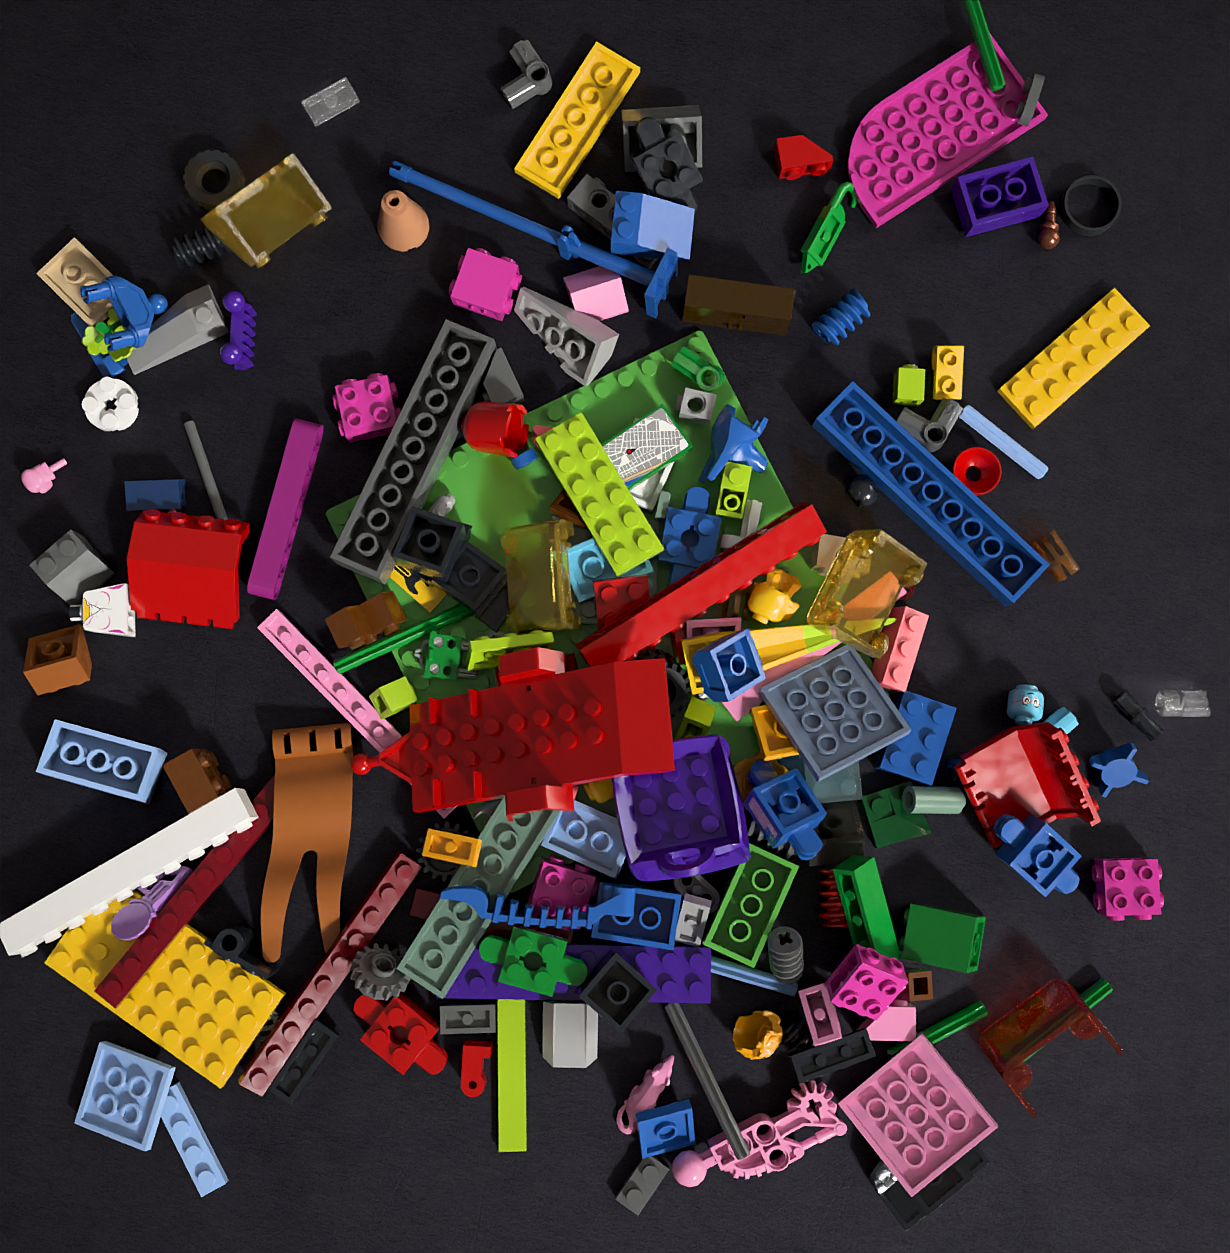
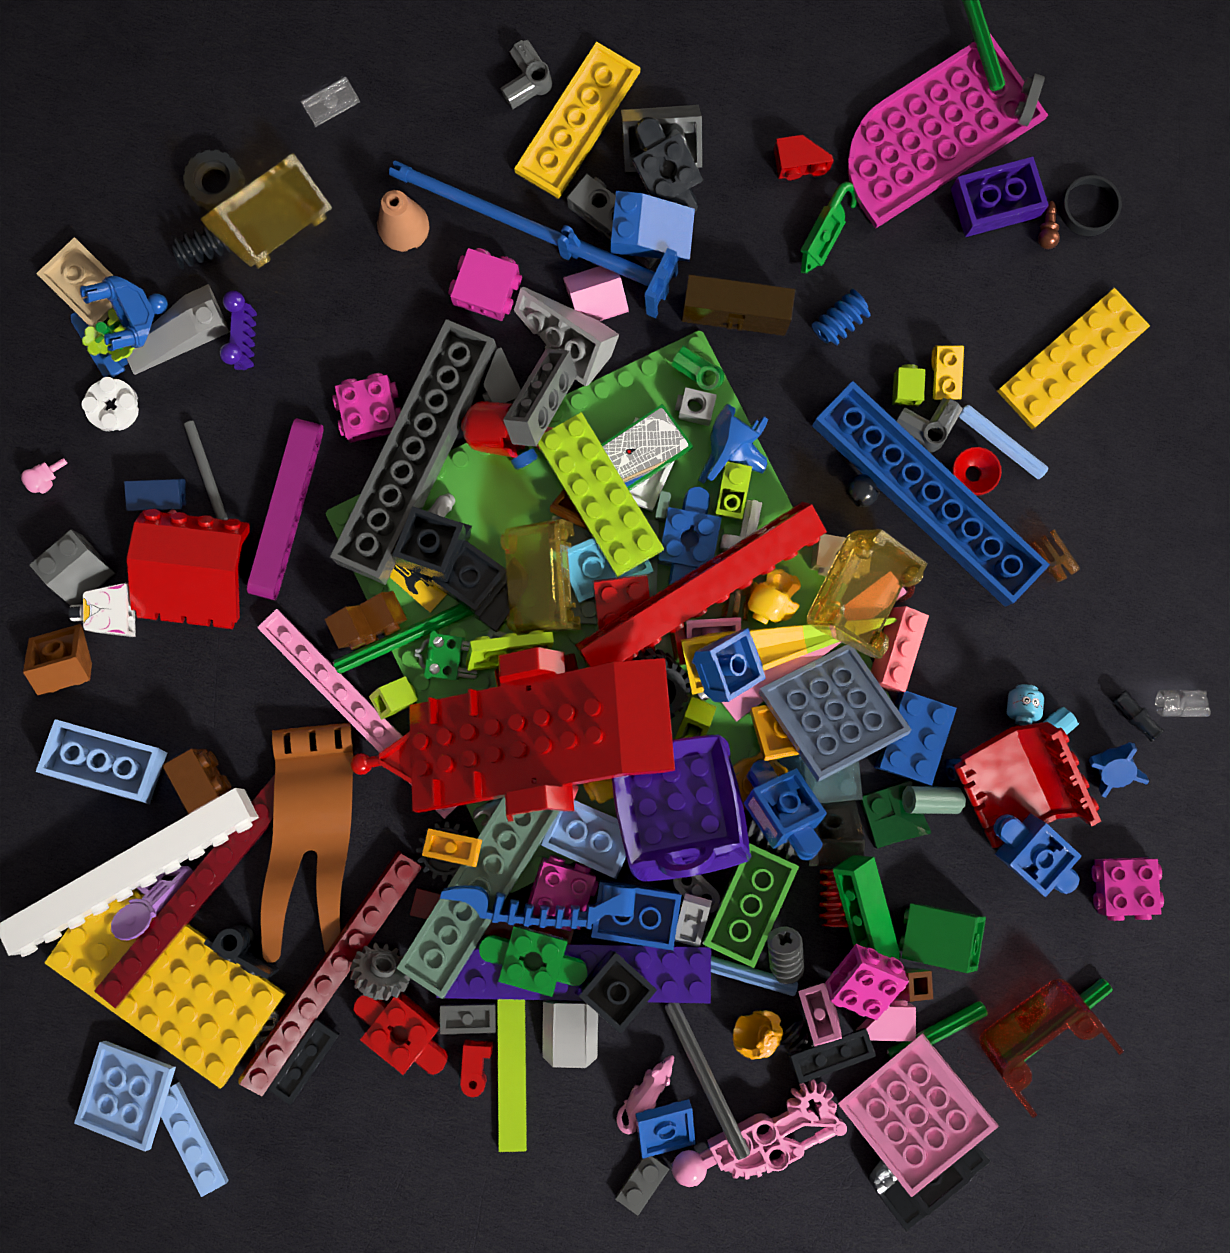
none -> dark grey brick [503,349,577,446]

